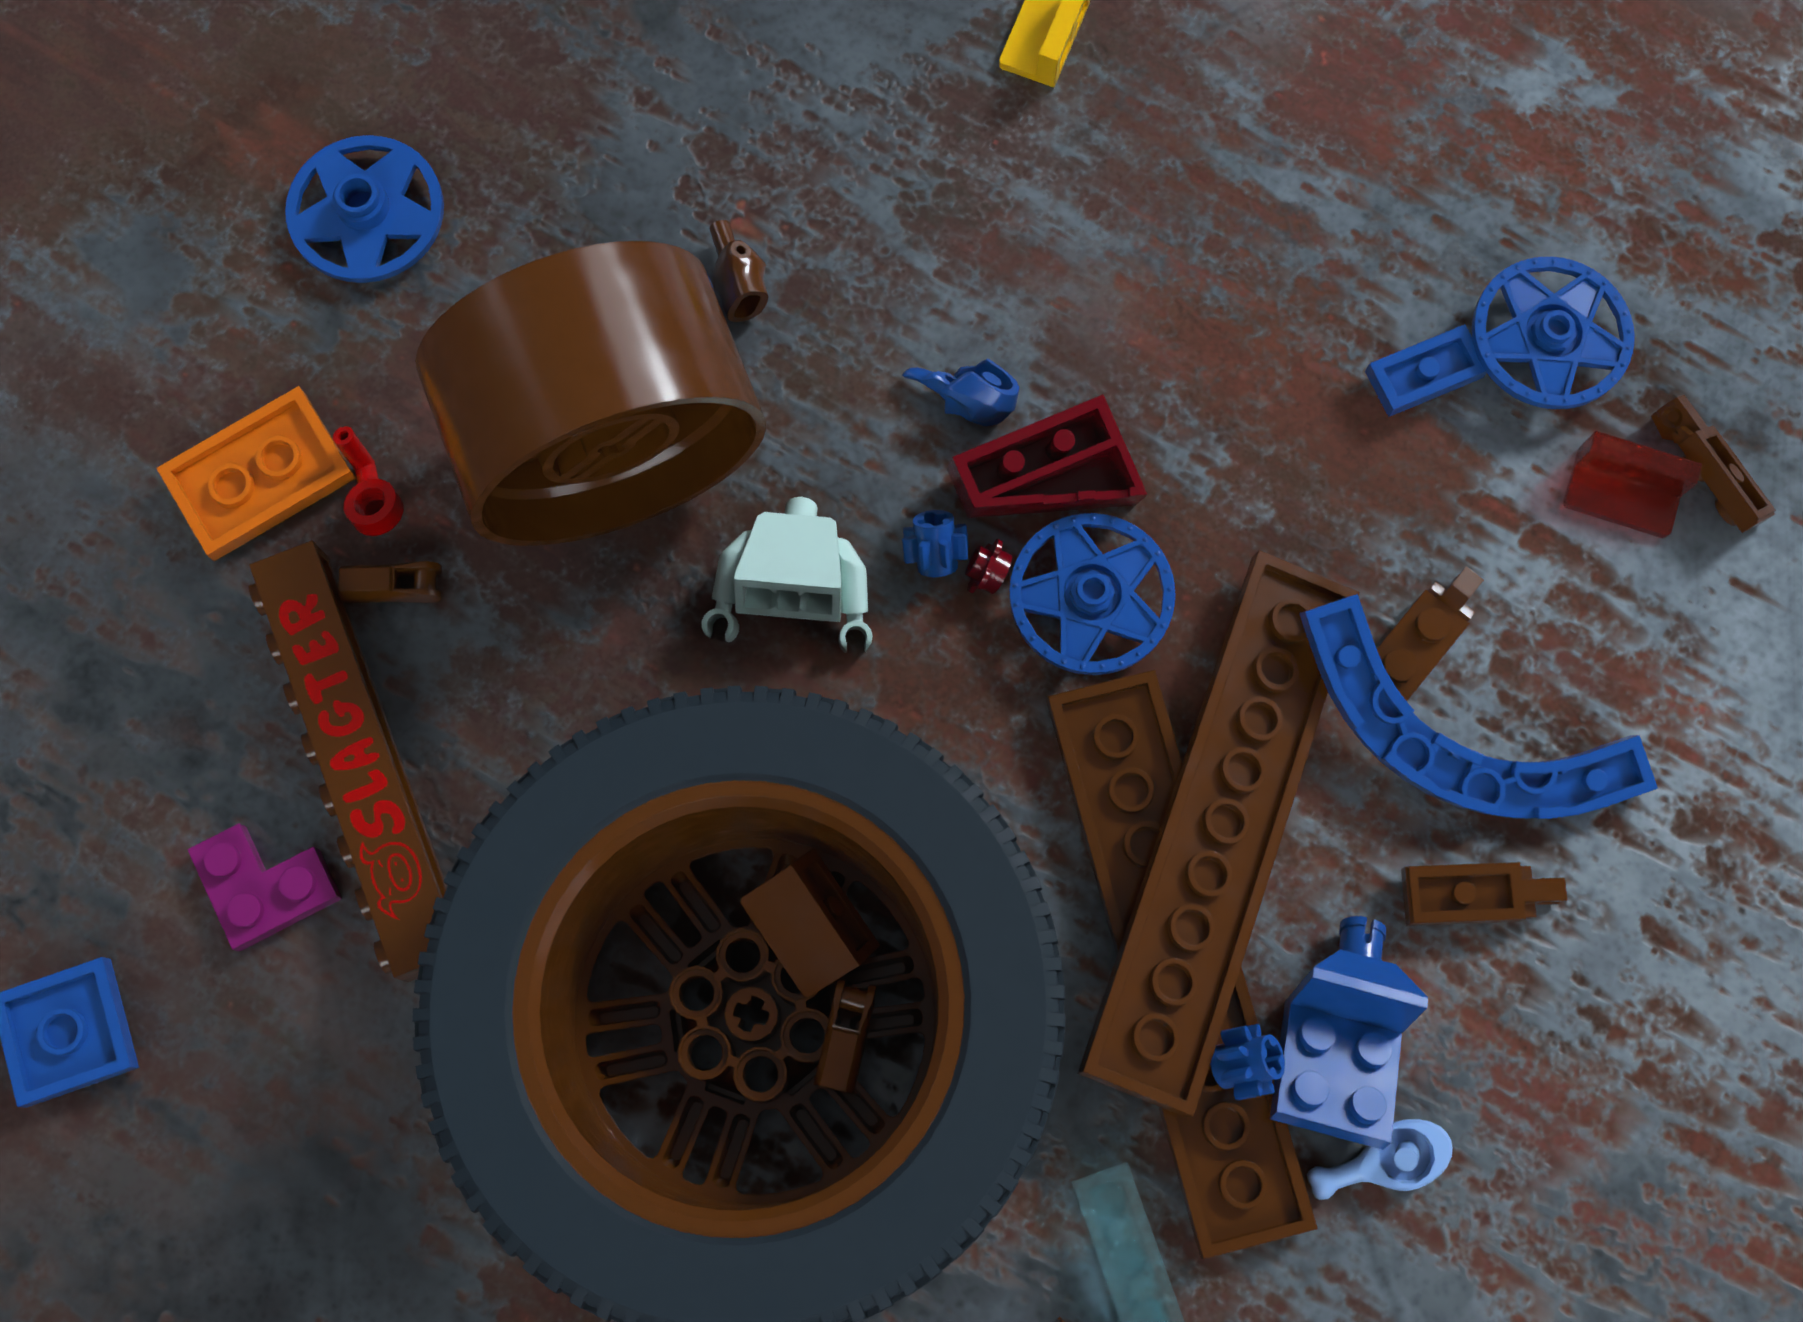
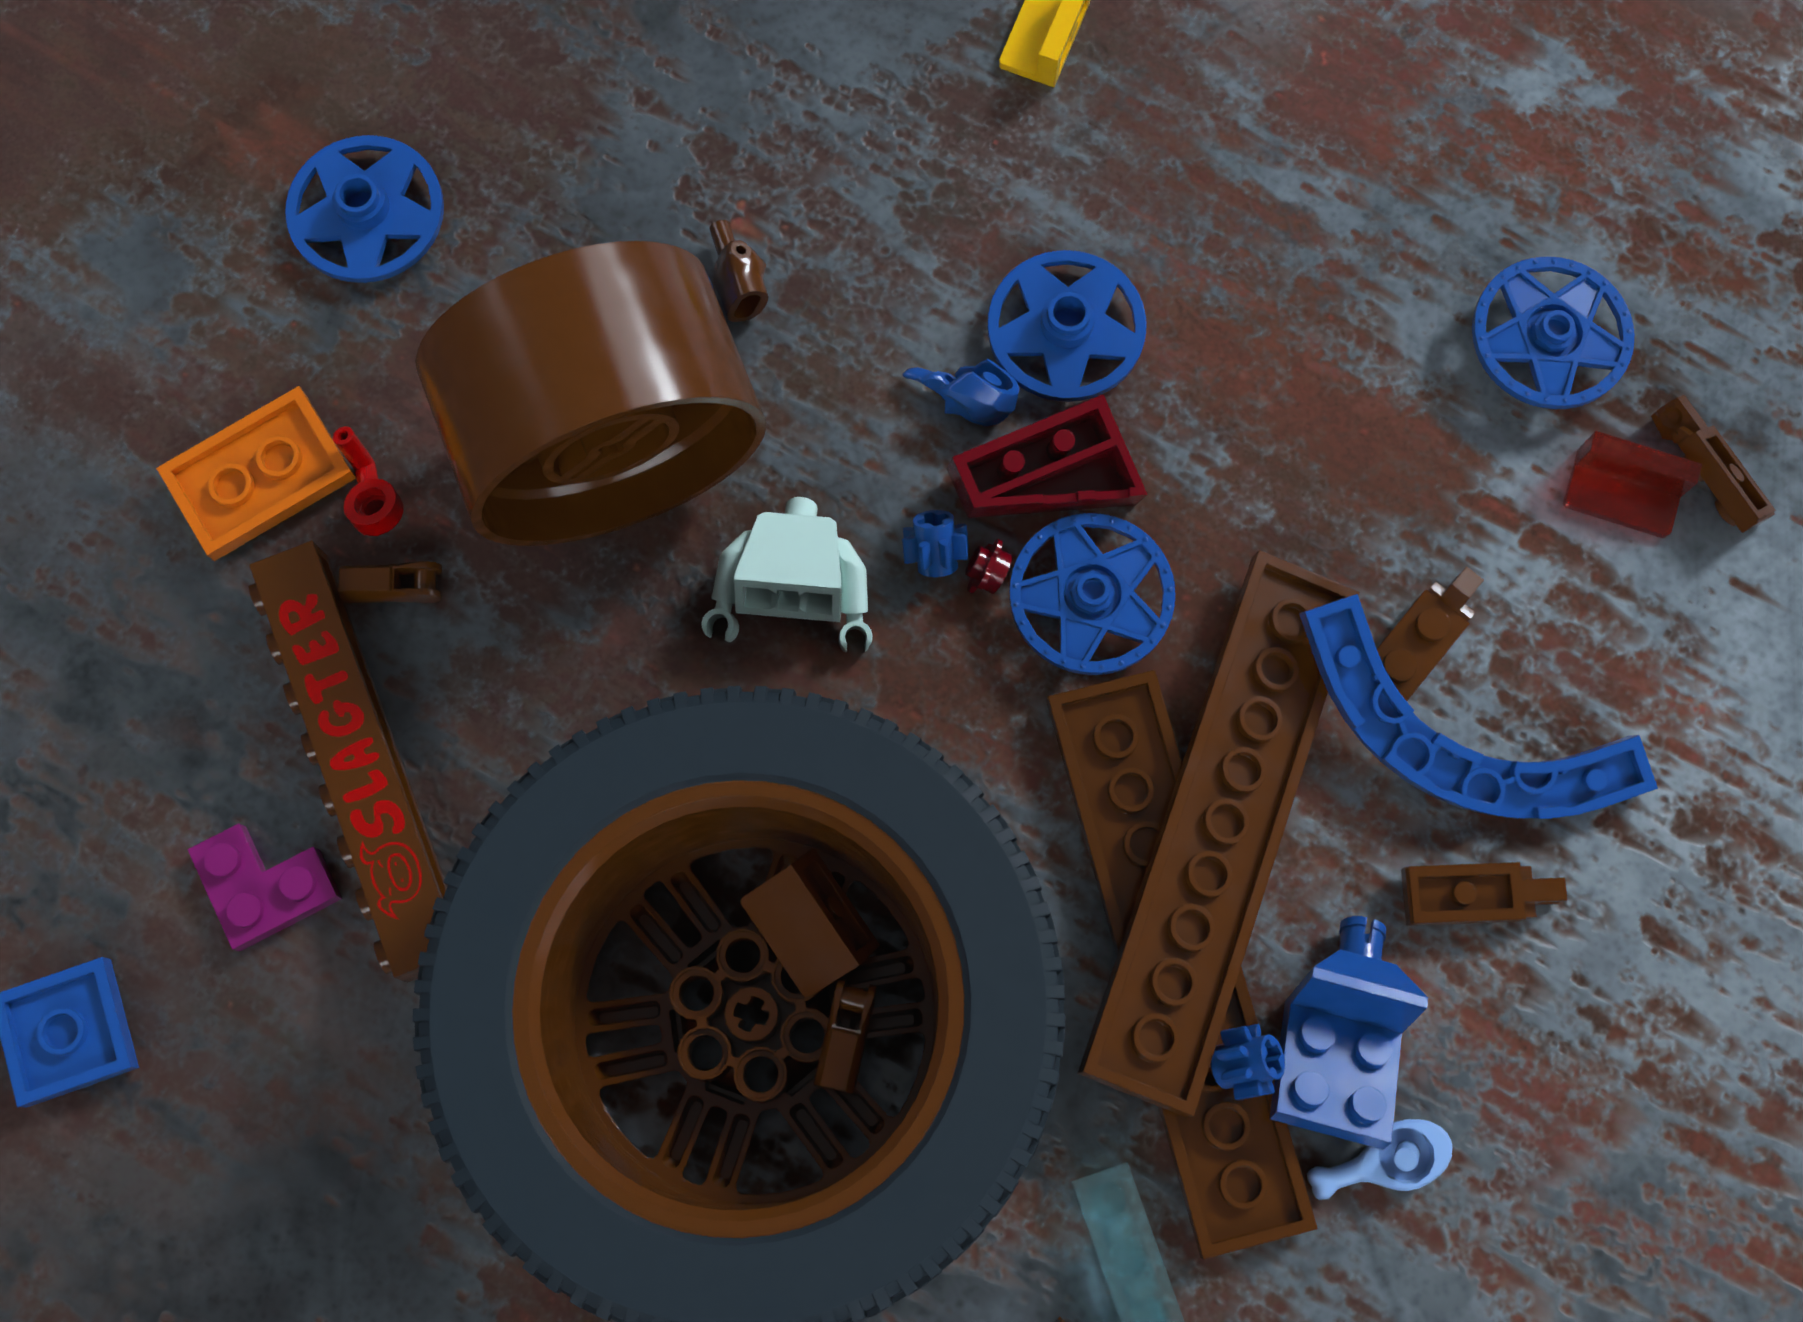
blue plate [1365,324,1487,417] -> none
none -> blue wheel [987,250,1147,402]

